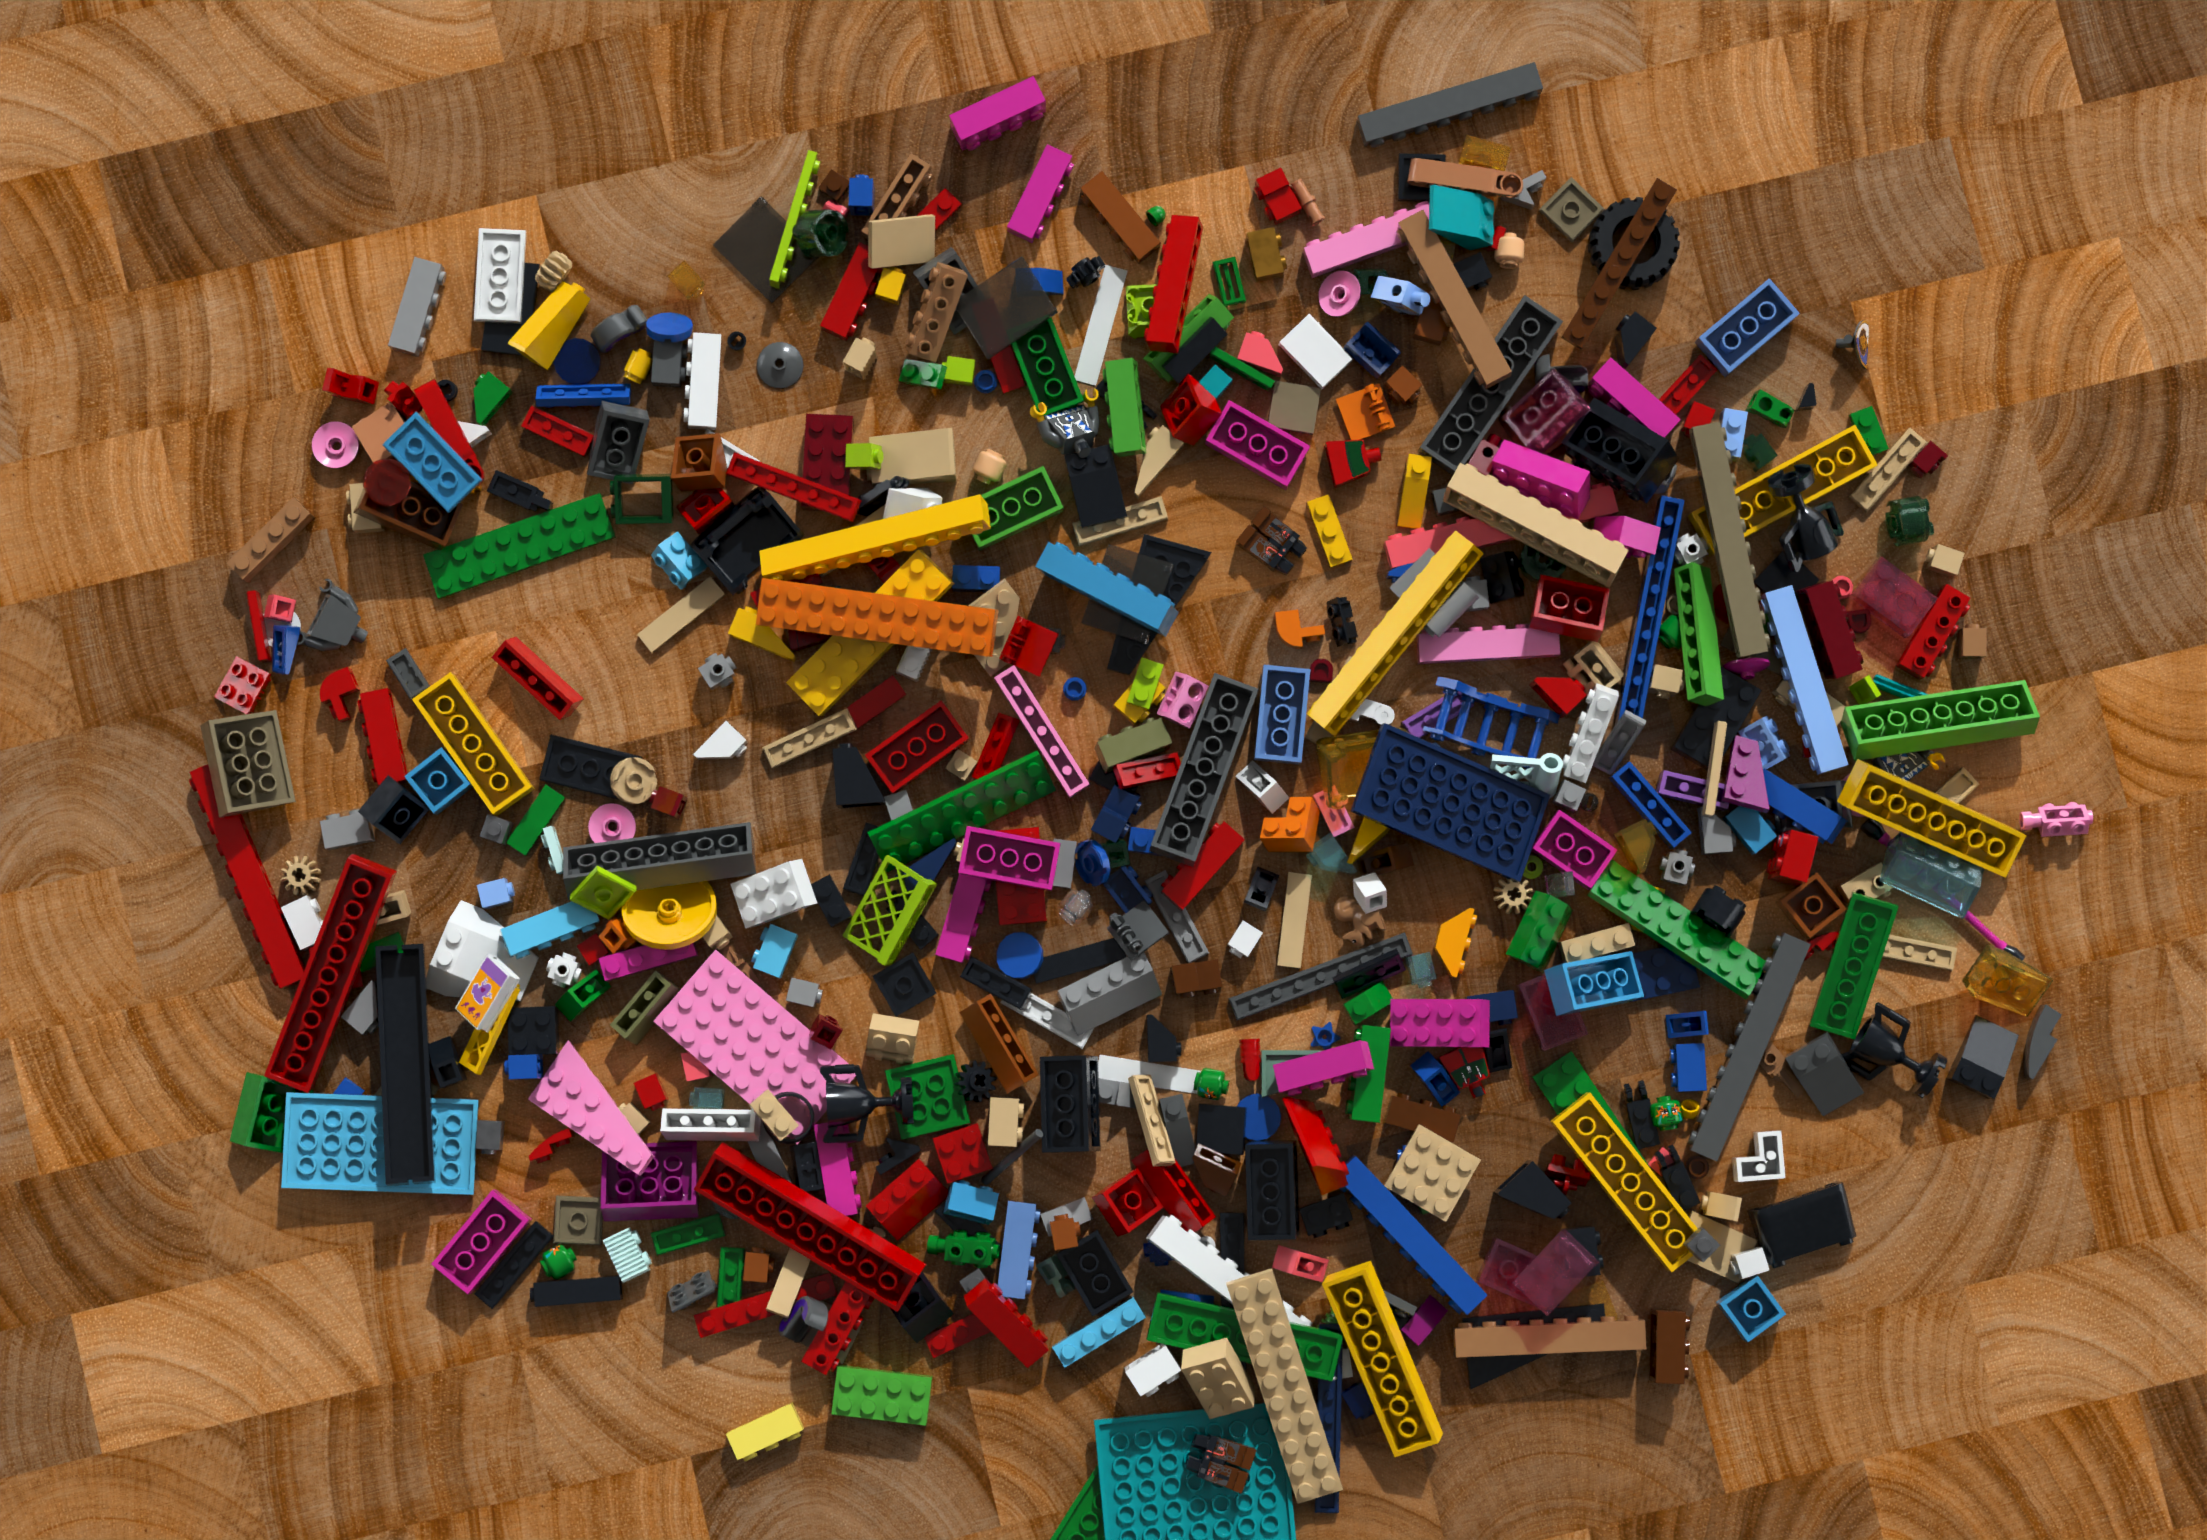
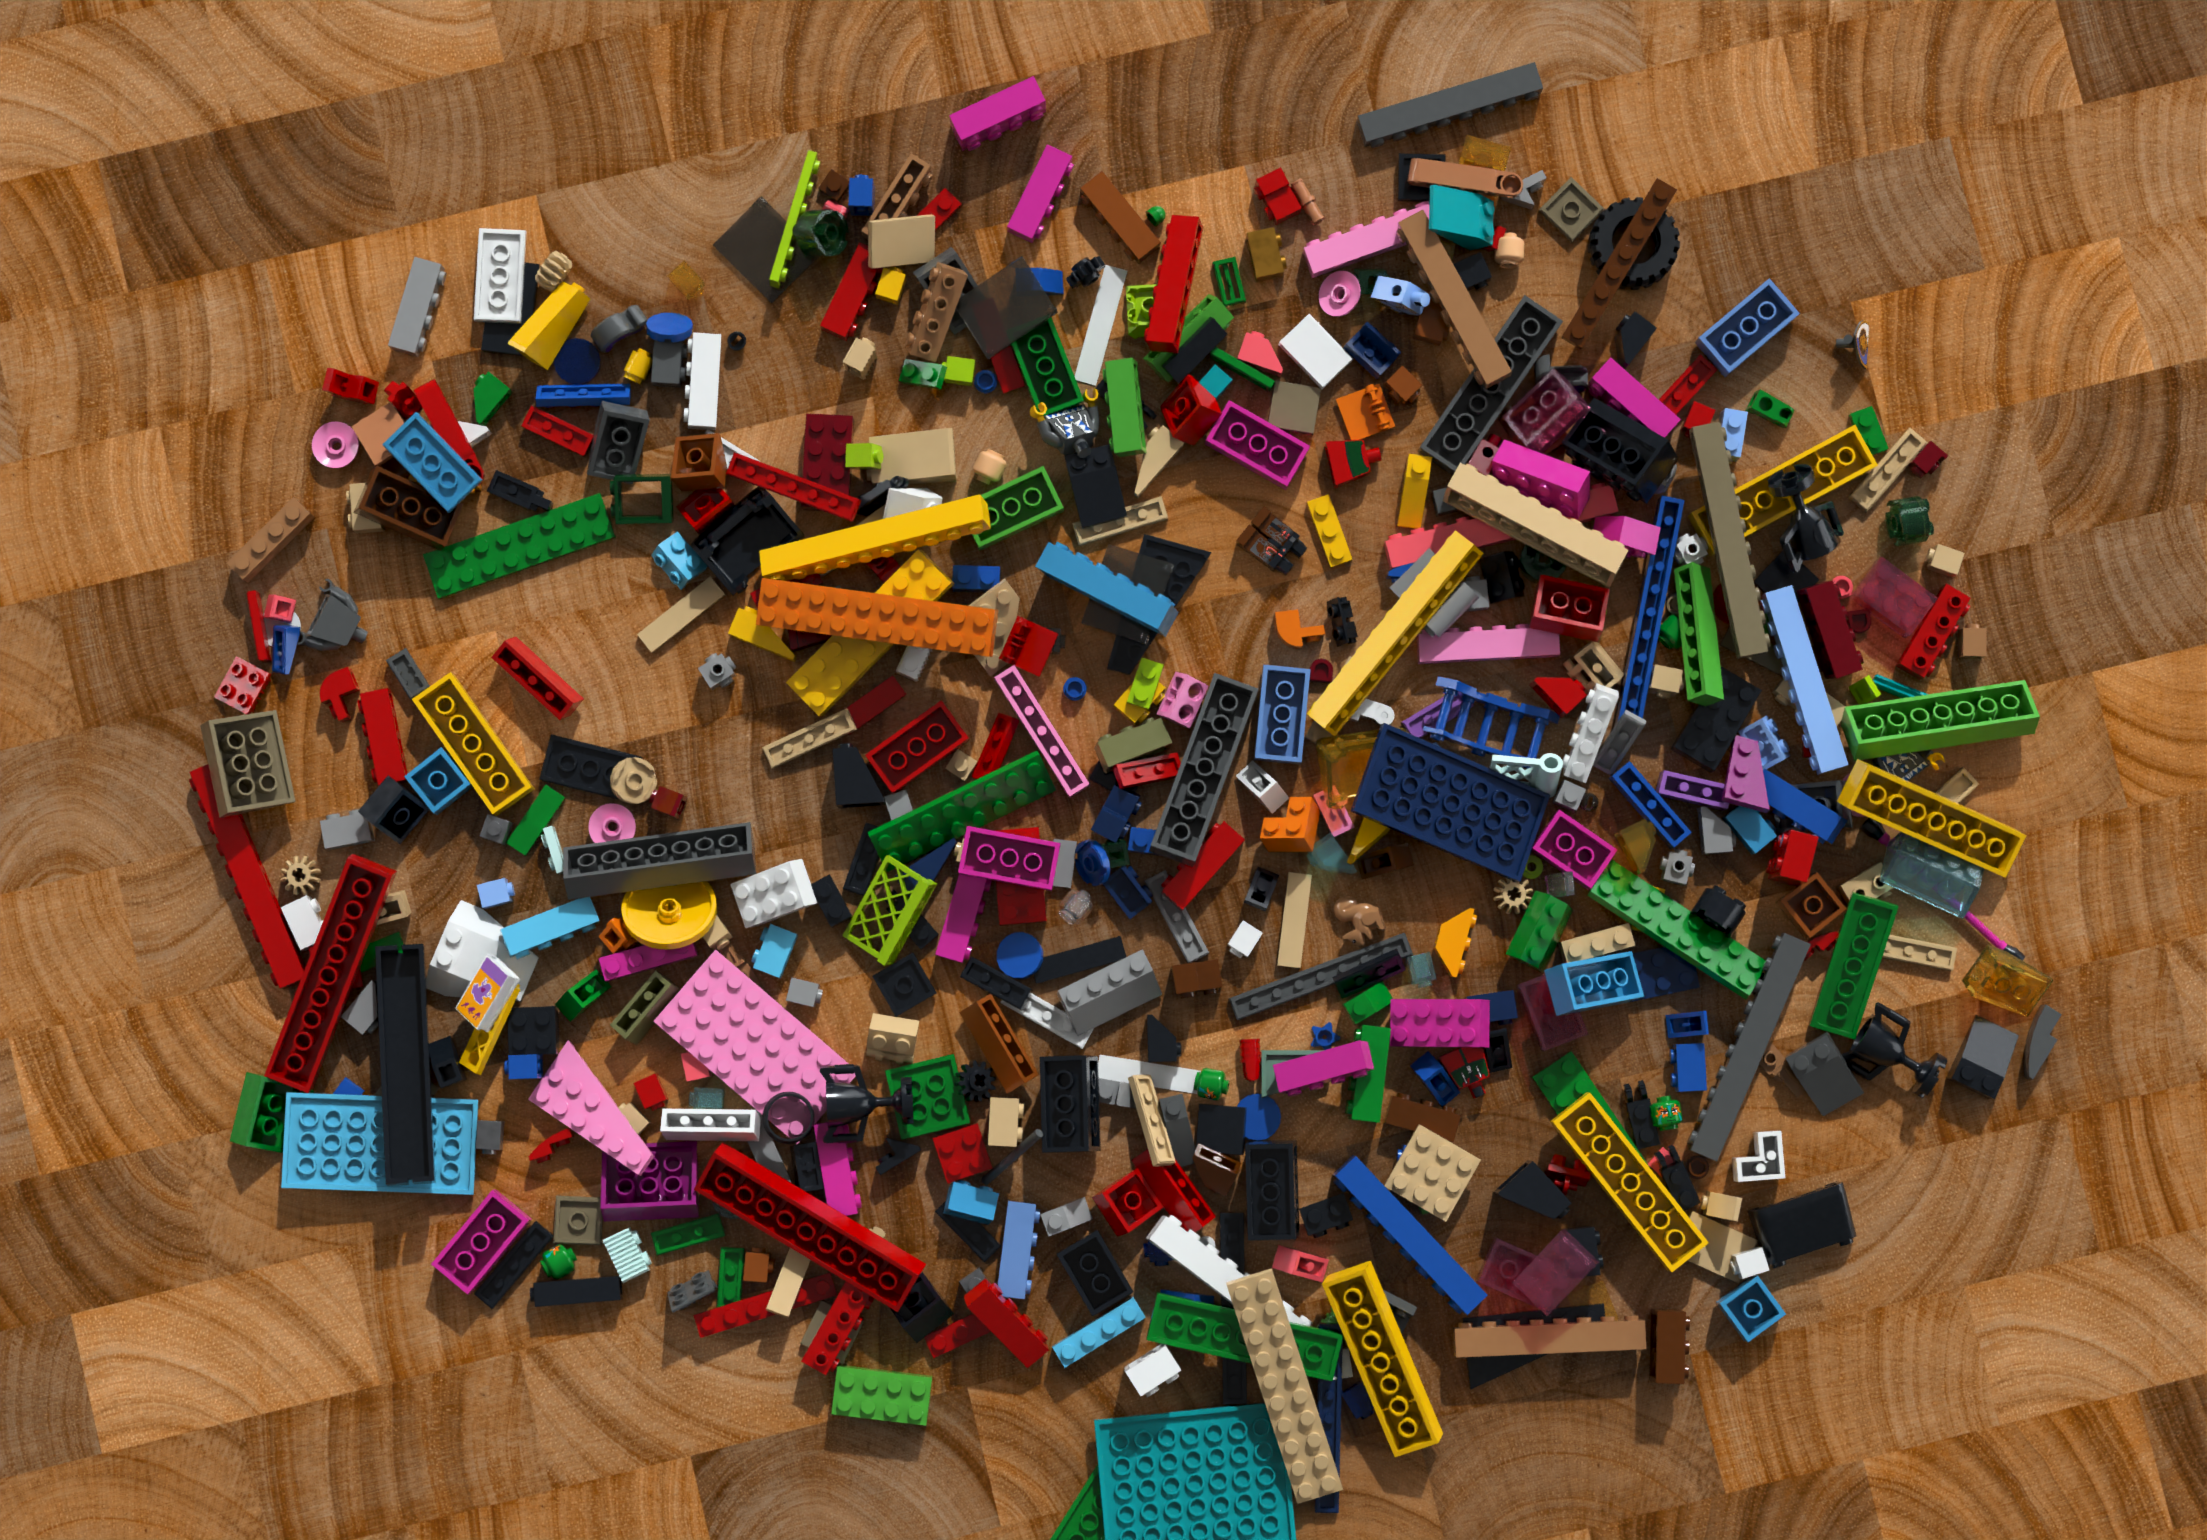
clear red tile [363,459,411,506] -> none
black bush [438,380,458,401] -> none
white brick [546,952,582,988] -> none
lime tile [570,866,636,920] -> none
red tile [577,933,610,966] -> none
white slope [693,721,748,760] -> none
light yellow brick [726,1402,804,1462] -> none
tan brick [749,1089,799,1141] -> none
dark grey dish [757,342,803,388] -> none
dark grey animal [778,1296,828,1343] -> none
dark red brick [809,1014,843,1050] -> none
red slope [866,1158,948,1241] -> none
green brick [927,1230,1000,1268] -> none
sand green plate [1036,1254,1075,1298] -> none
dark orange brick [1050,1214,1081,1250] -> none
dark grey hinge [1107,900,1169,961] -> none
tan brick [1181,1338,1255,1419] -> none
hips [1184,1433,1257,1494] -> none
red slope [1282,1097,1349,1195] -> none
white brick [1353,872,1387,914] -> none
magenta slope [1400,1295,1448,1346] -> none
yellow hinge [1681,1099,1700,1120] -> none
flat silver brick [1683,1227,1720,1262] -> none
tan tile [1702,721,1727,817] -> none
dark pink dish [1723,658,1770,680] -> none
clear green brick [1742,433,1778,472] -> none
black slope [1795,383,1817,411] -> none
bright pink brick [2019,802,2093,837] -> none

